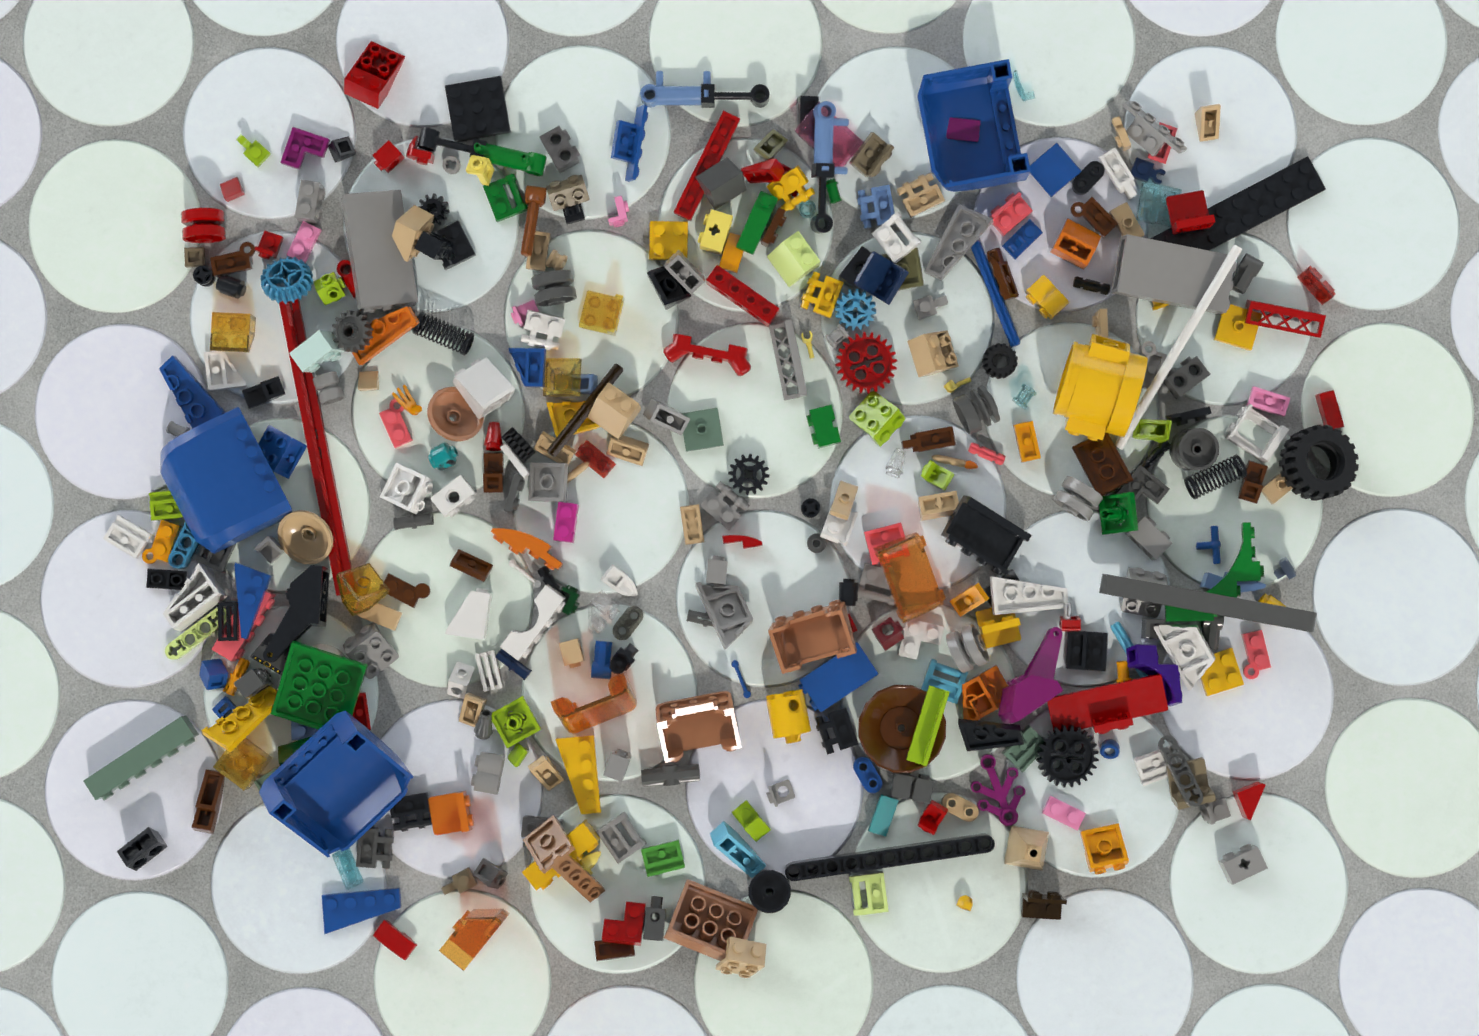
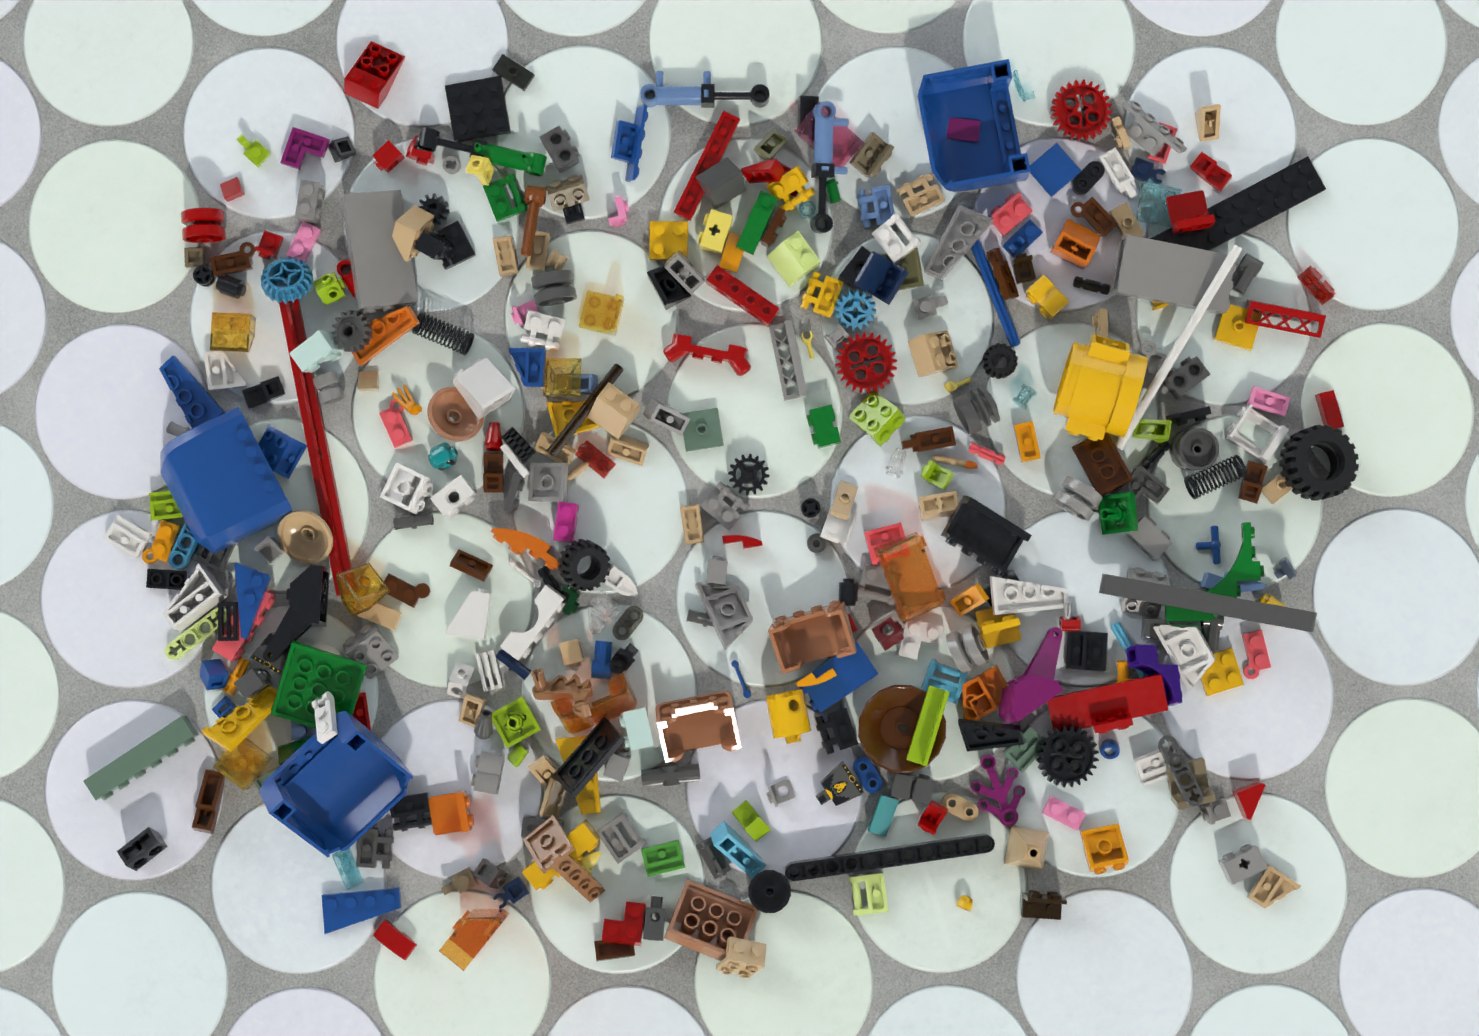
none -> white plate [311,691,338,744]
none -> pearl dark grey plate [492,54,535,91]
none -> tan plate [493,235,519,277]
none -> dark blue plate [493,876,530,909]
none -> medium nougat animal [531,668,593,718]
none -> tan plate [539,777,566,819]
none -> black tile [554,717,625,799]
none -> black tyre [558,539,611,591]
none -> light aqua brick [618,707,654,752]
none -> dark grey hinge [696,837,732,879]
none -> light orange slope [796,668,837,687]
none -> torso [815,761,864,806]
none -> dark brown bracket [1011,253,1036,284]
none -> red gear [1050,79,1113,142]
none -> red slope [1190,152,1232,192]
none -> tan wing [1247,864,1301,908]

